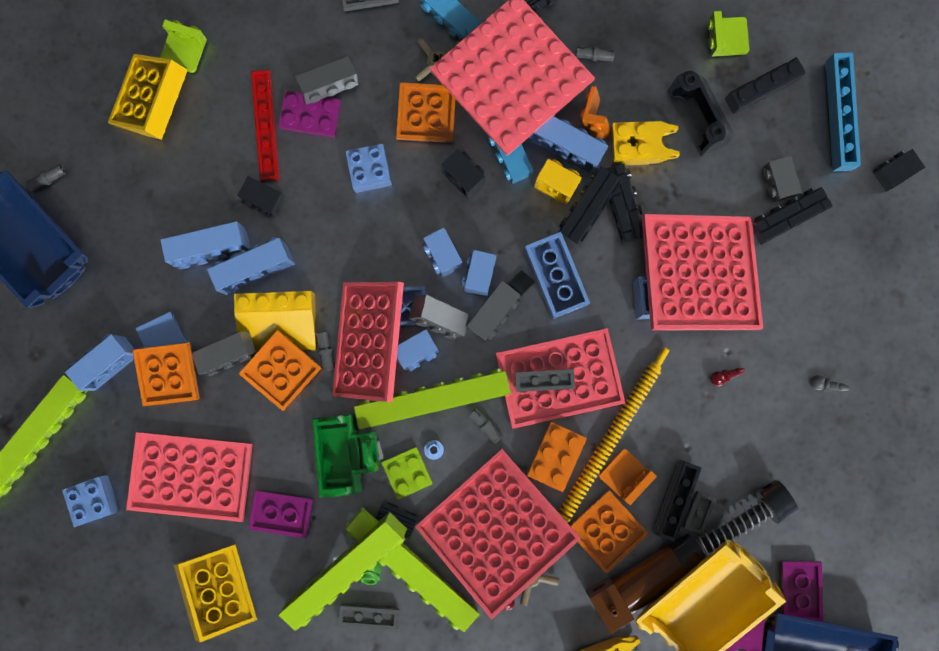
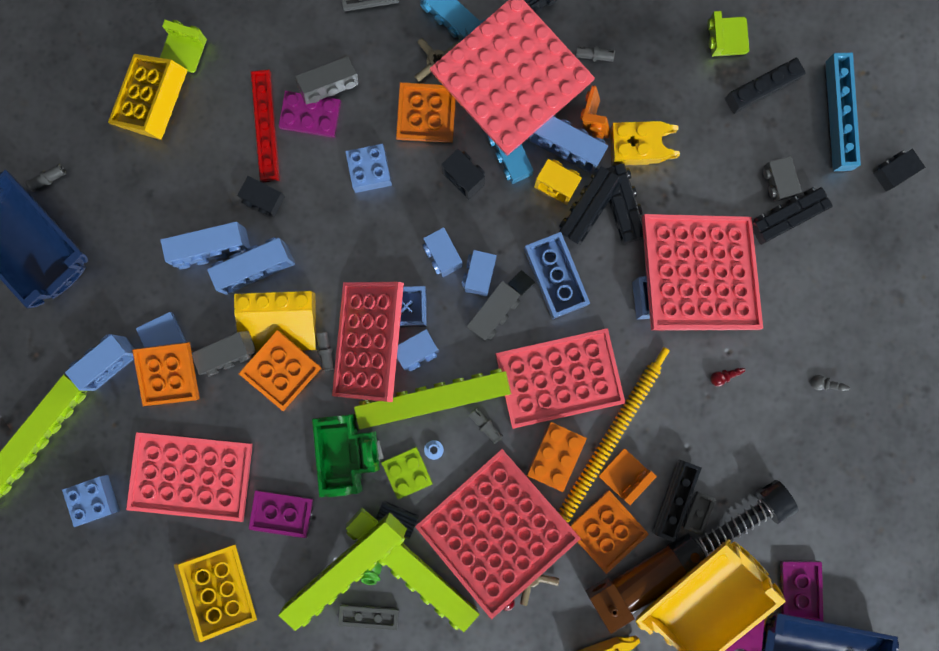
brick [409,295,469,340] -> none
dark grey plate [515,369,575,392] -> none
black windscreen [668,71,733,157] -> none

